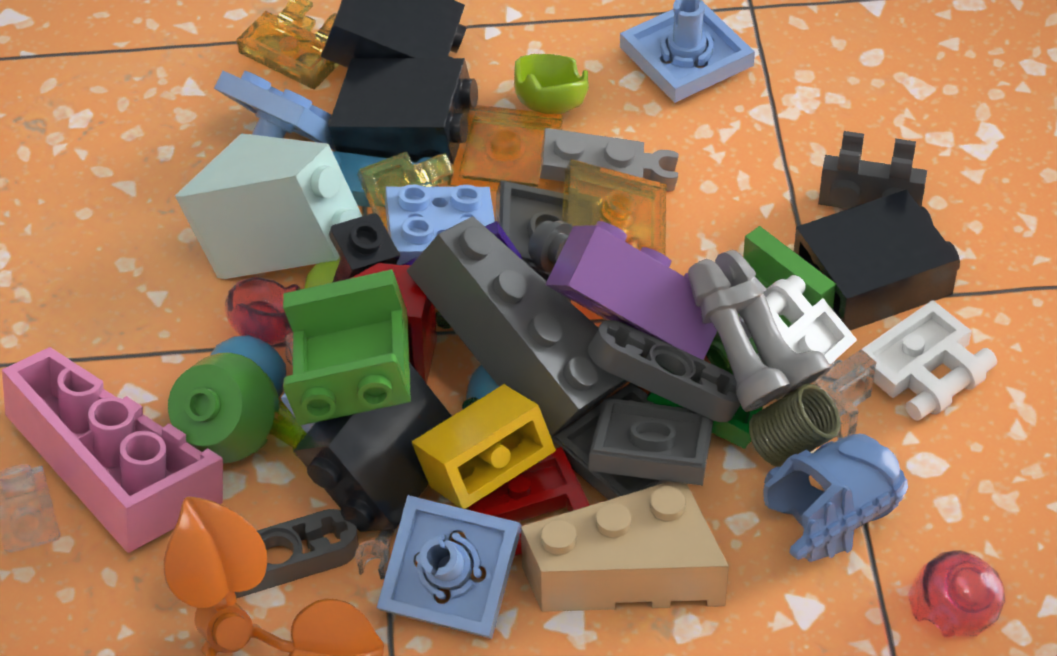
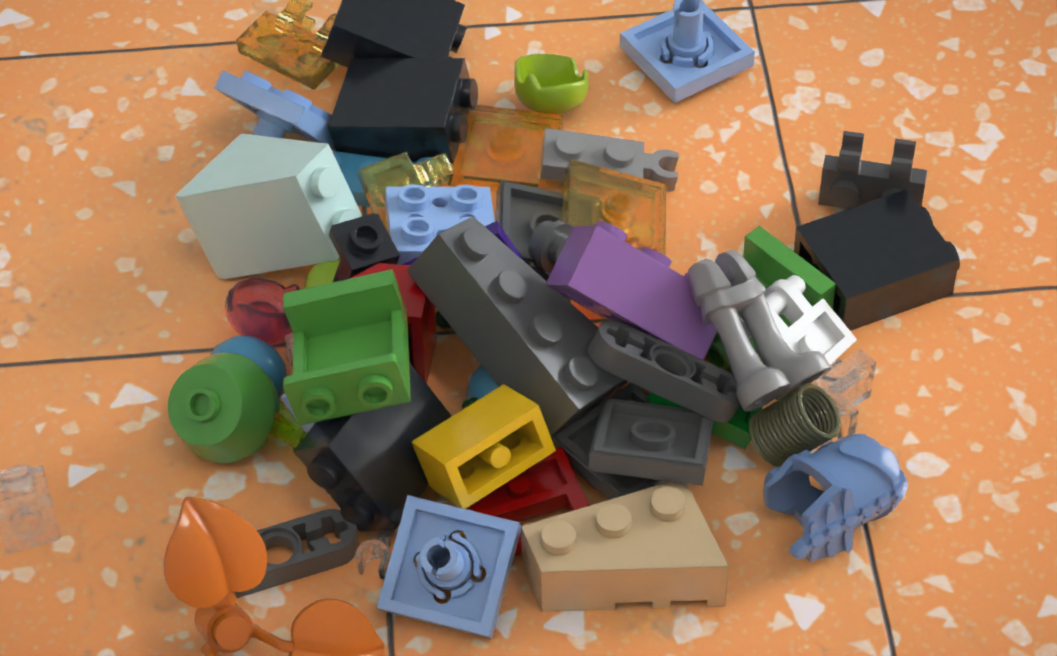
bright pink wedge [2,347,223,553] -> none
white plate [855,300,997,421] -> none
clear pink hair [908,550,1006,637] -> none

